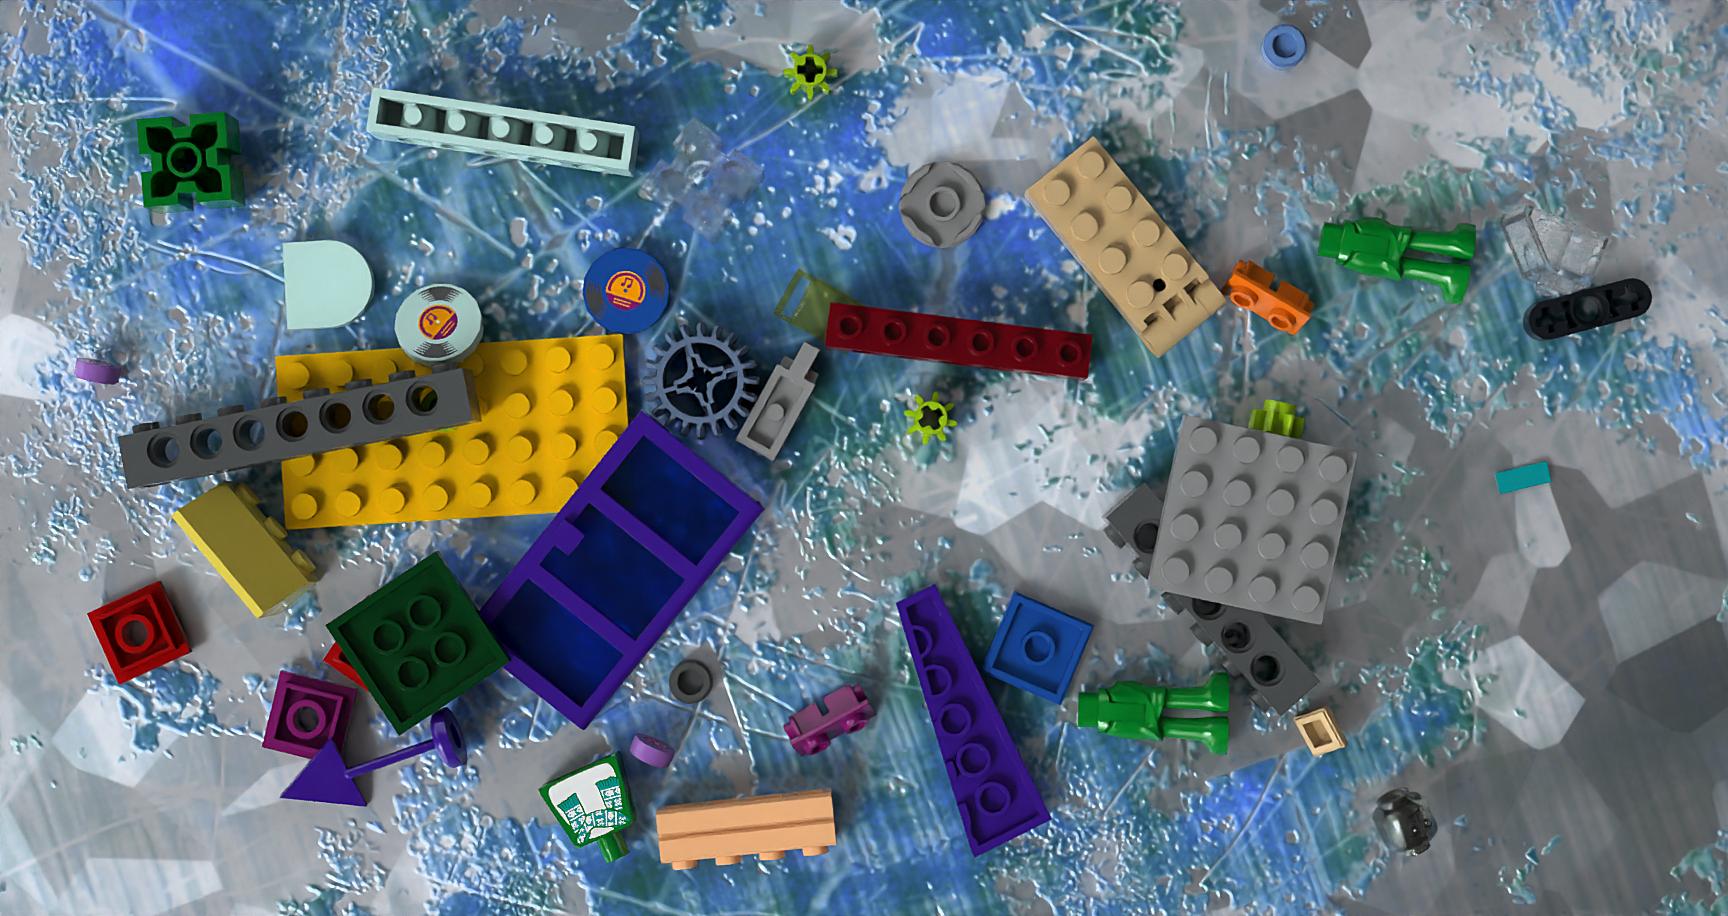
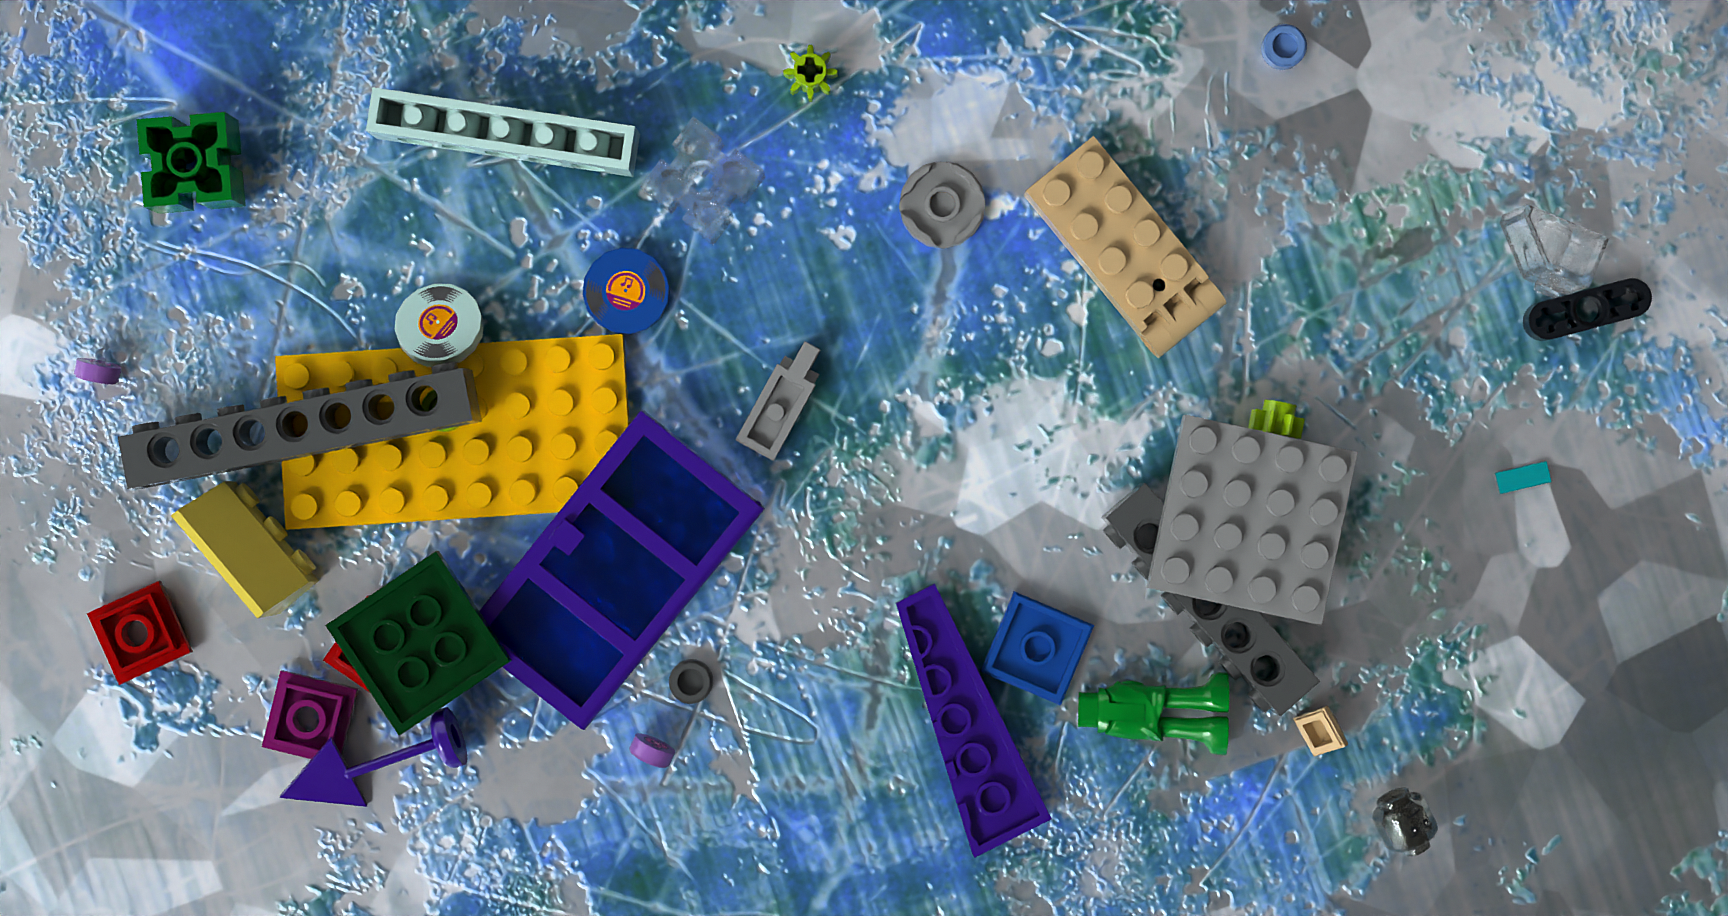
light aqua tile [282,240,375,331] -> none
torso [538,751,637,863] -> none
sand blue gear [642,322,761,440] -> none
light nougat brick [656,788,837,870] -> none
clear yellow piece [774,269,868,354] -> none
magenta hinge [783,683,877,757] -> none
dark red brick [825,302,1093,381] -> none
lime gear [904,391,957,445] -> none
orange hinge [1220,259,1315,336] -> none
green piece [1317,216,1476,305] -> none

